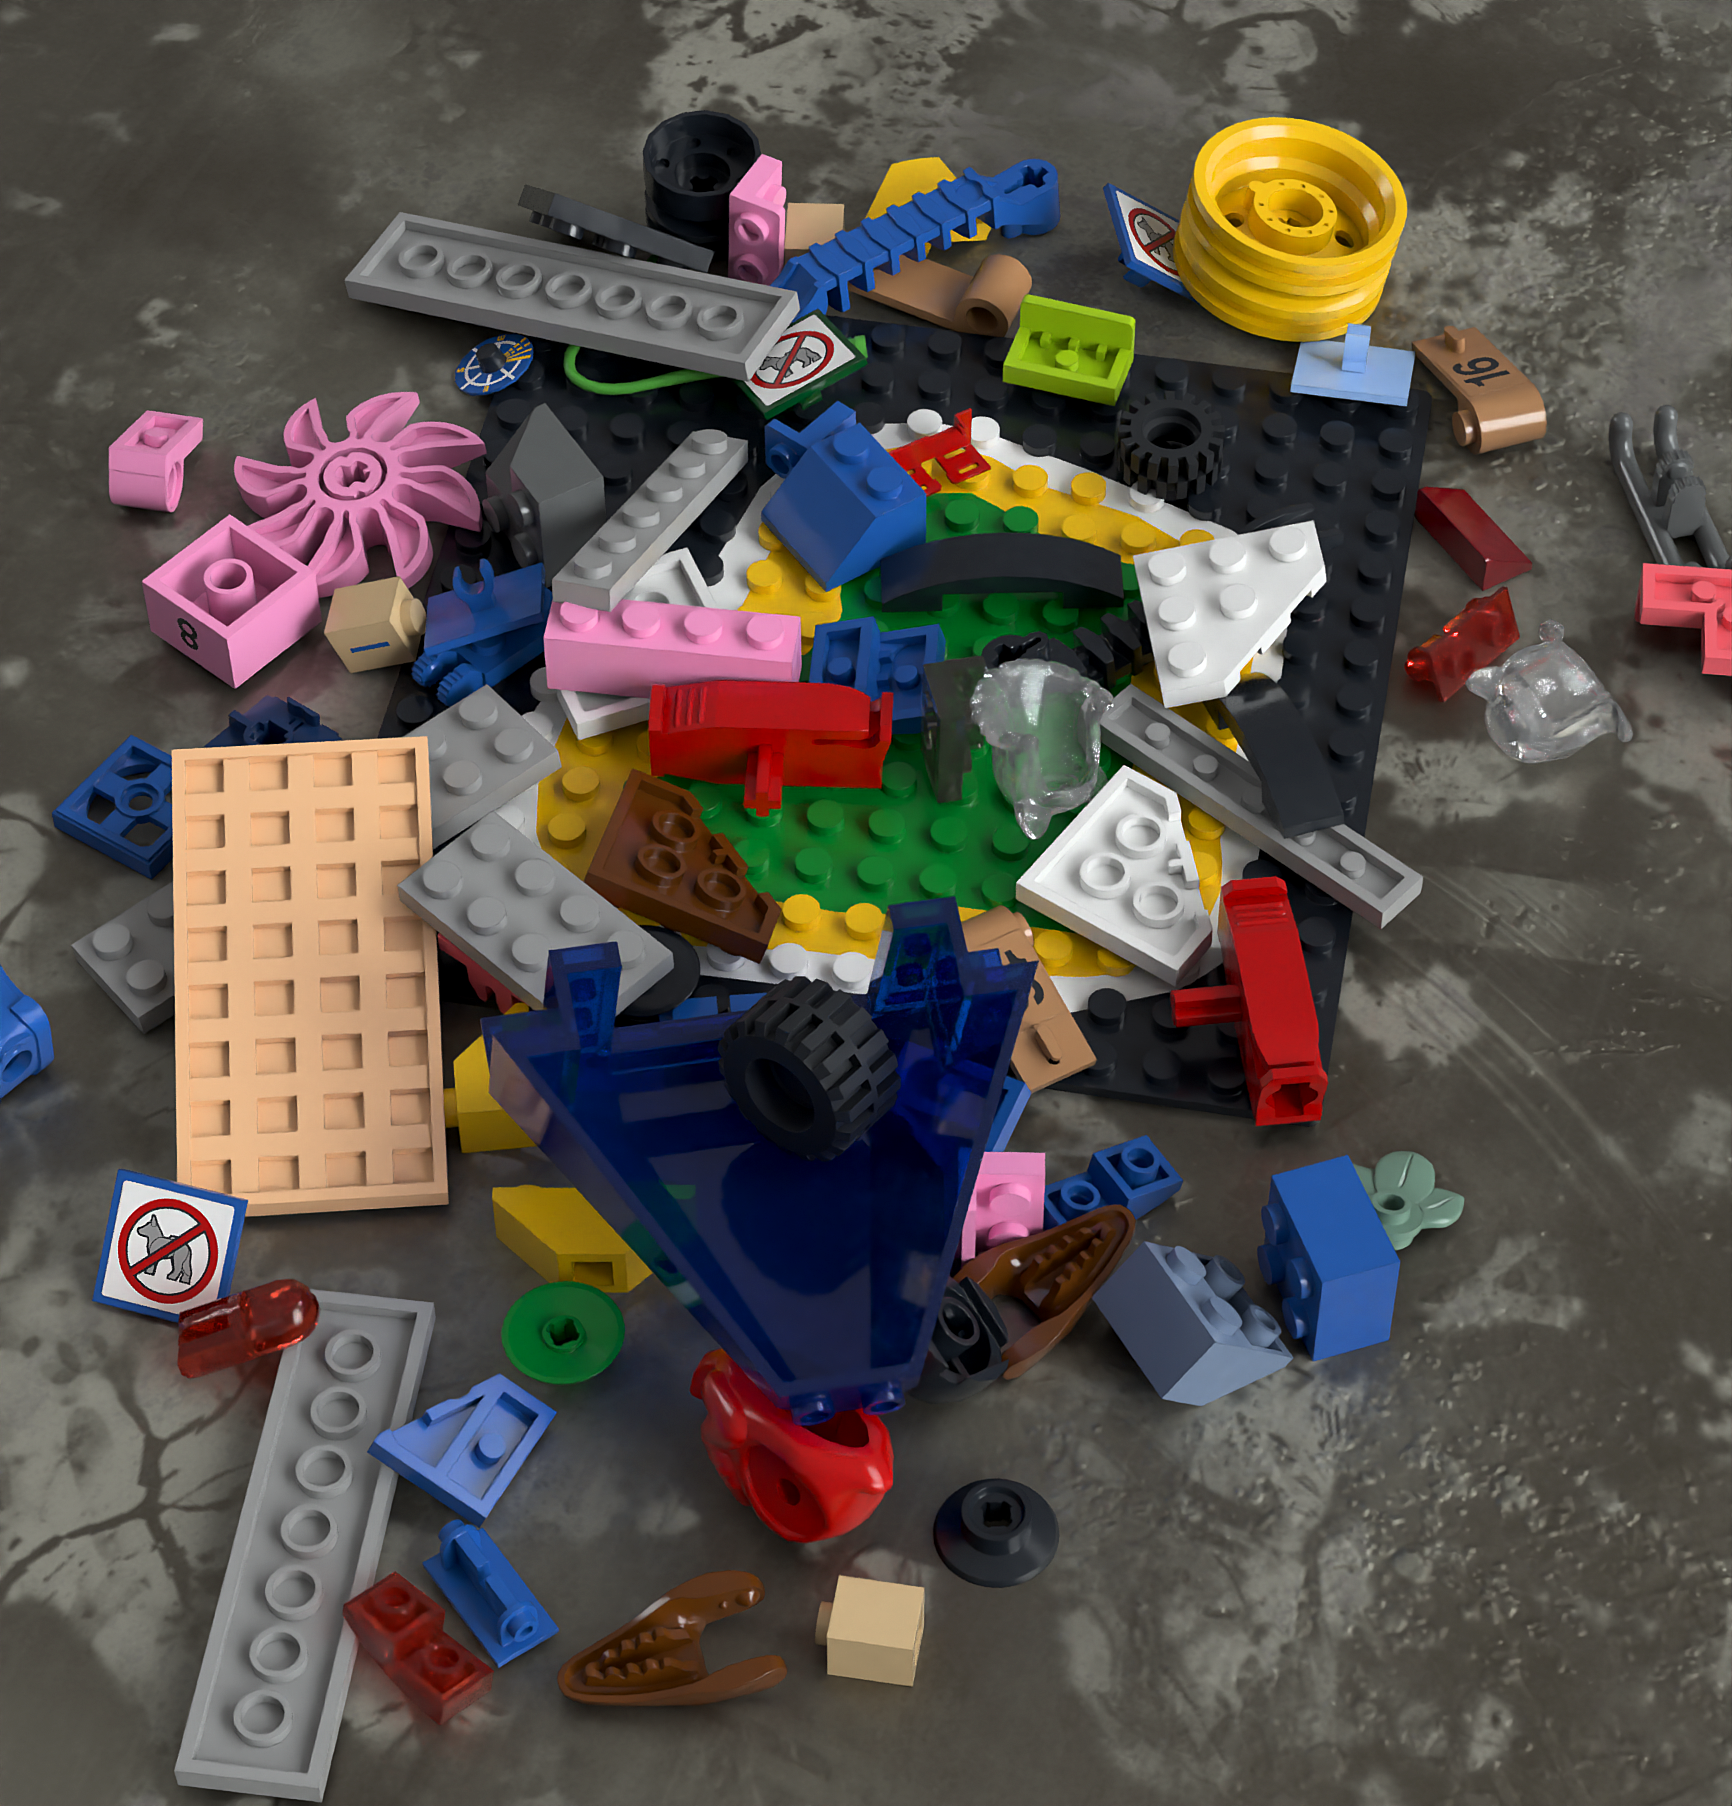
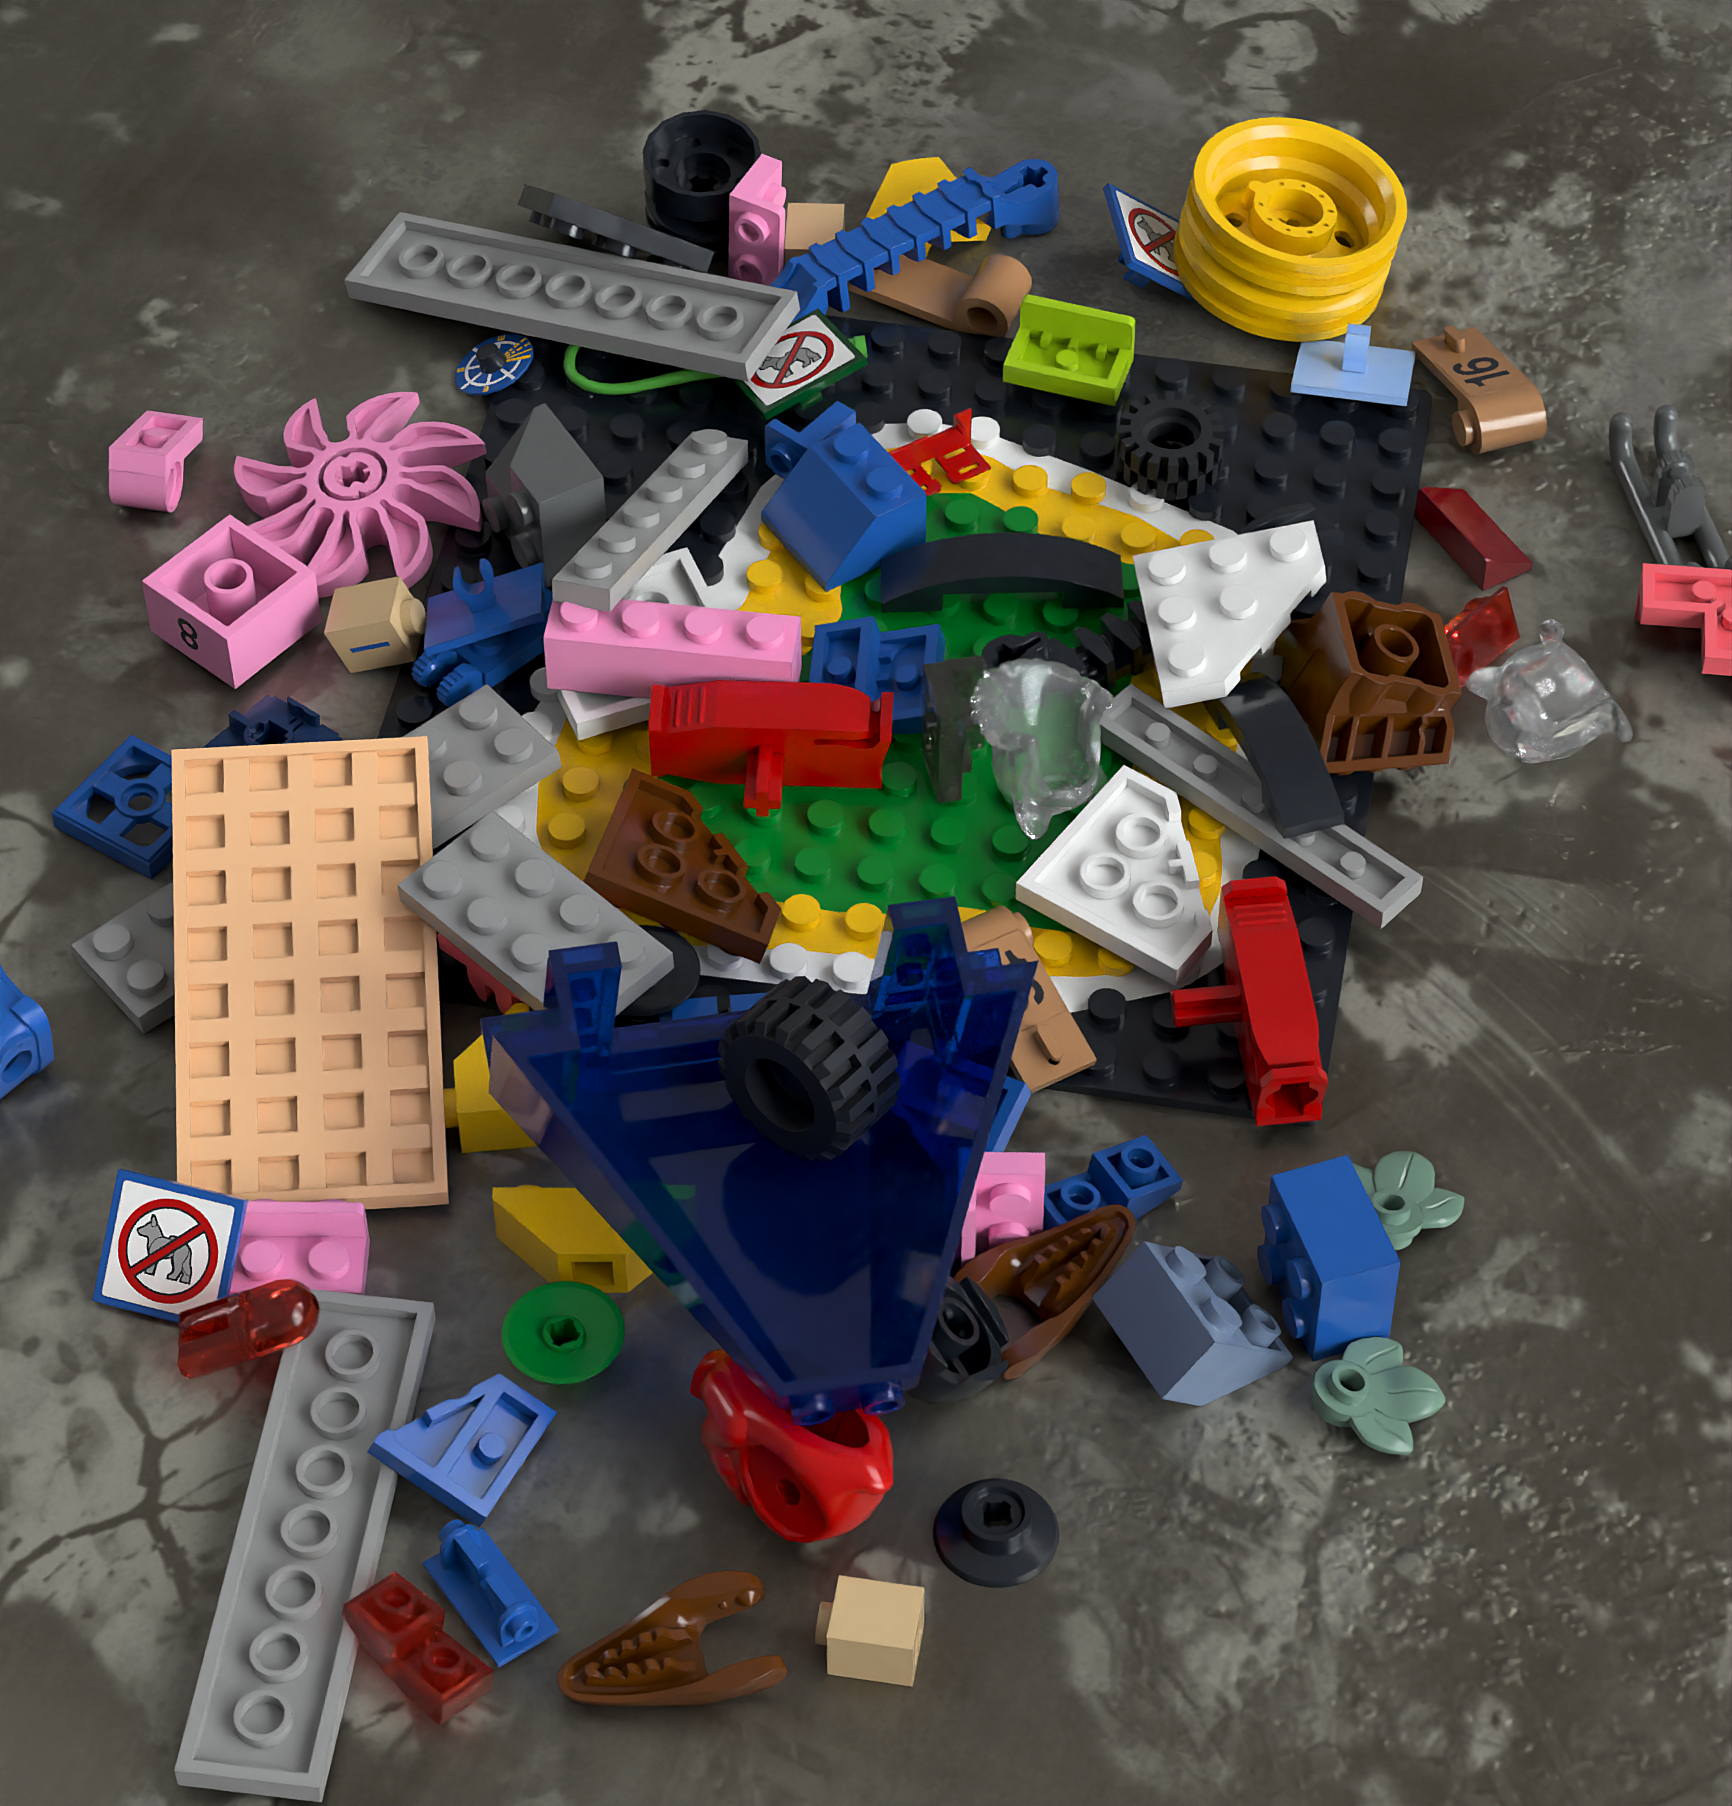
none -> bright pink bracket [228,1198,370,1308]
none -> reddish brown slope [1273,591,1462,775]
none -> sand green plate [1311,1337,1445,1455]

